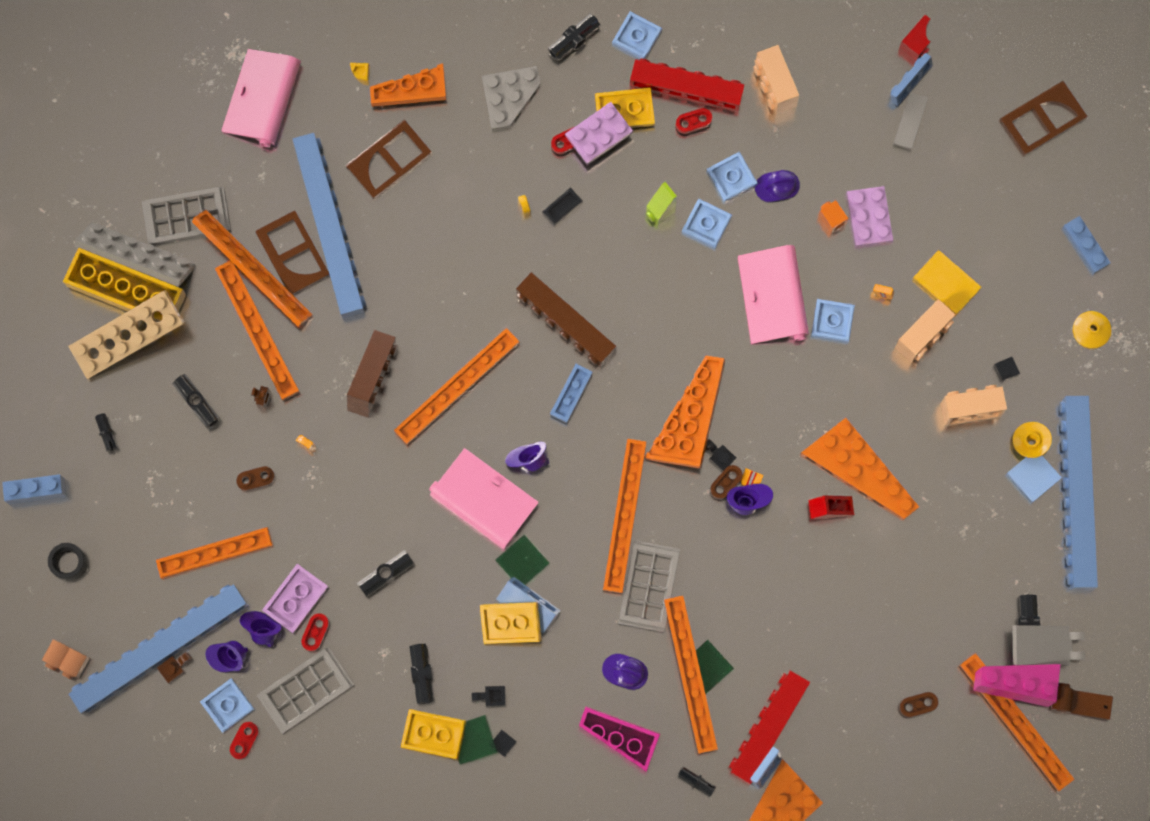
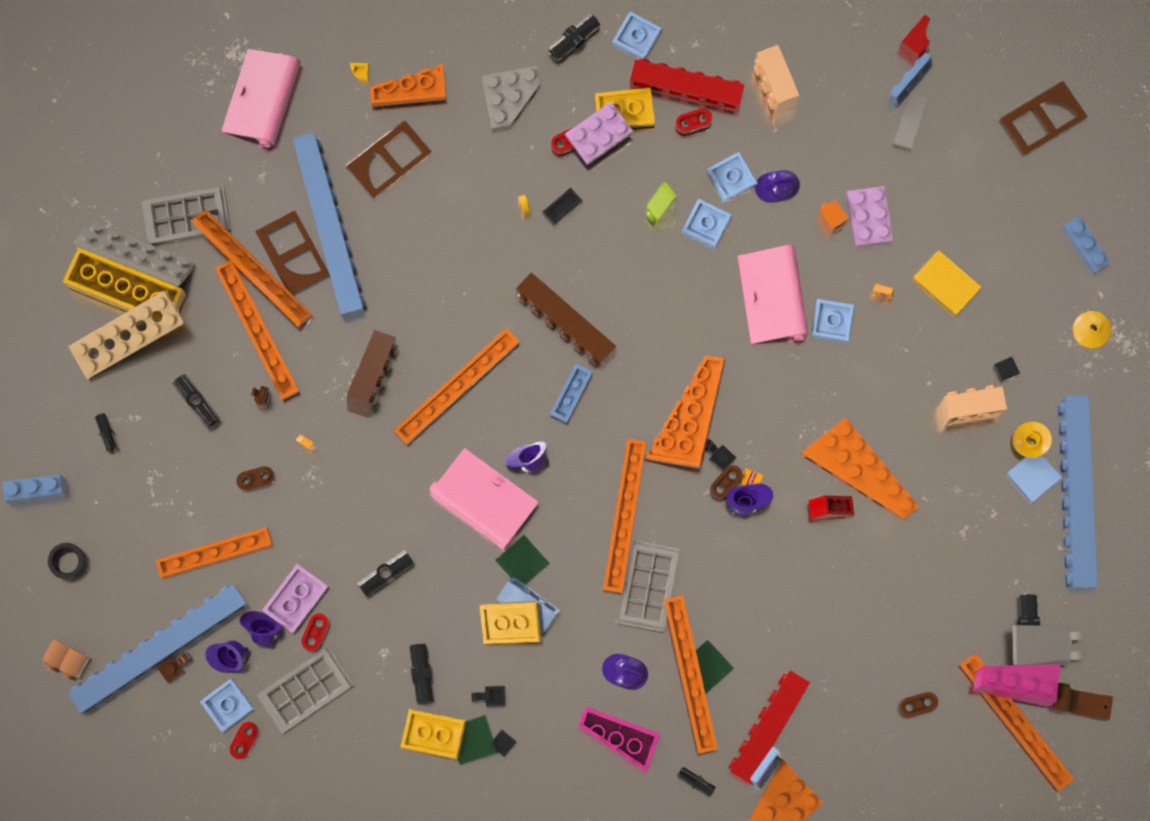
light nougat brick [895,299,955,364] -> none

